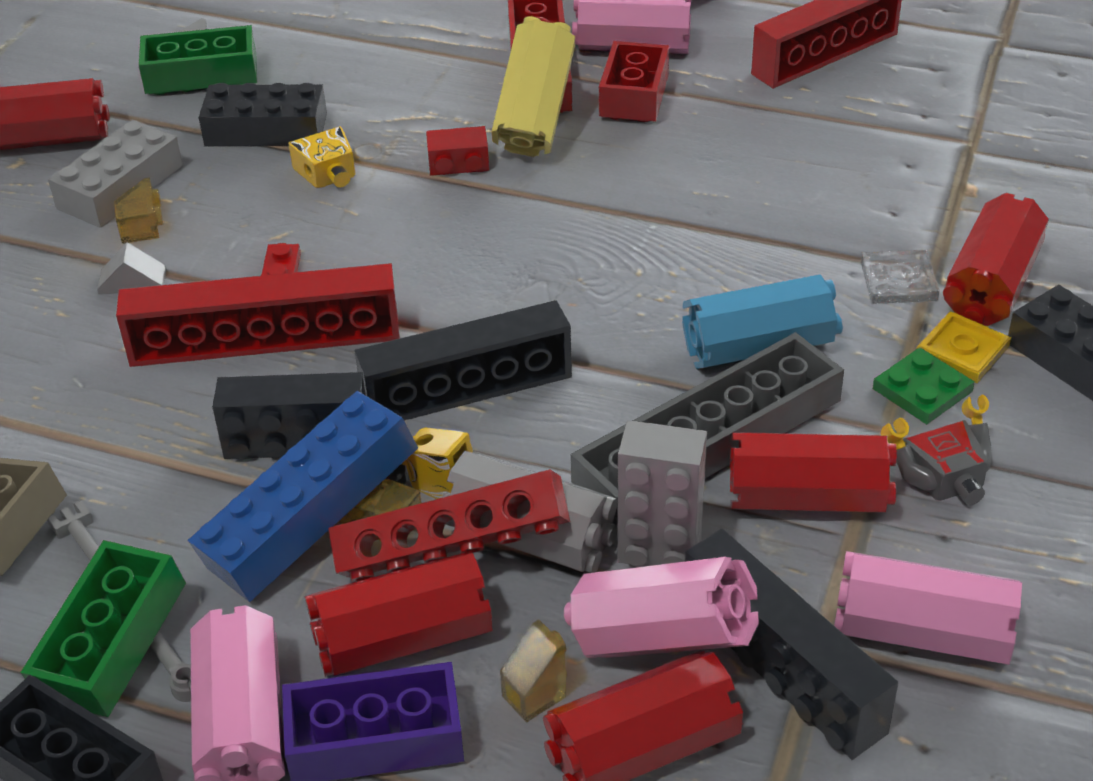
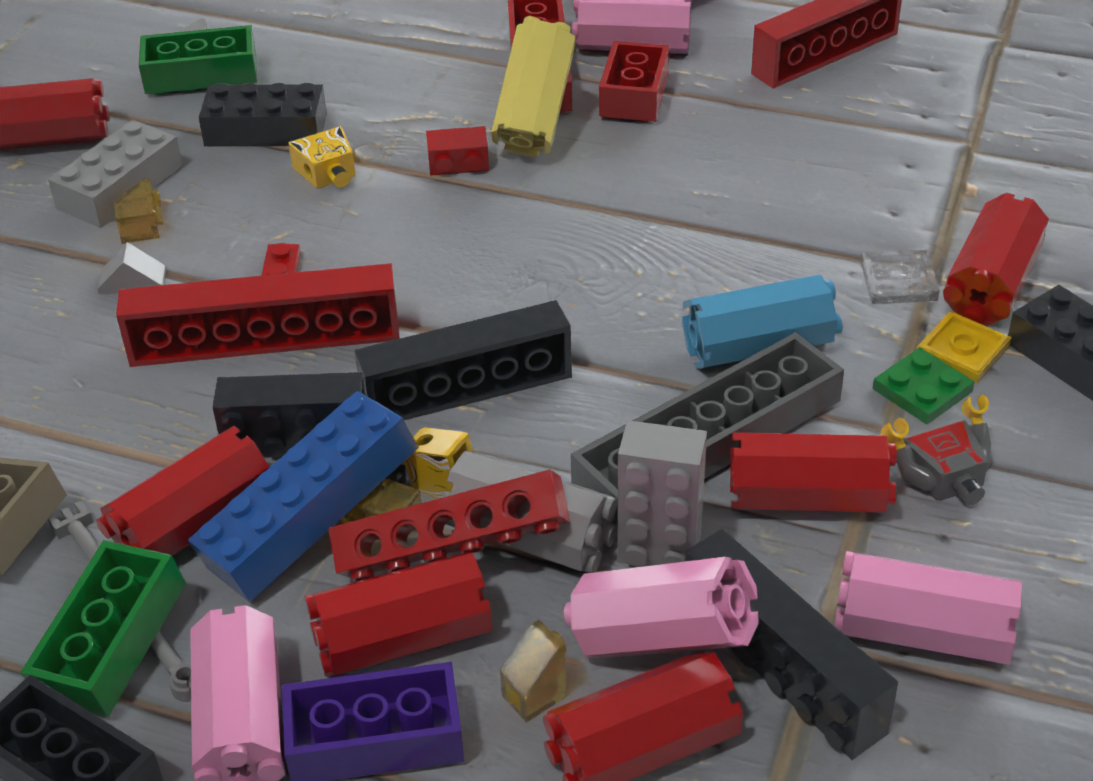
none -> red brick [96,426,270,556]

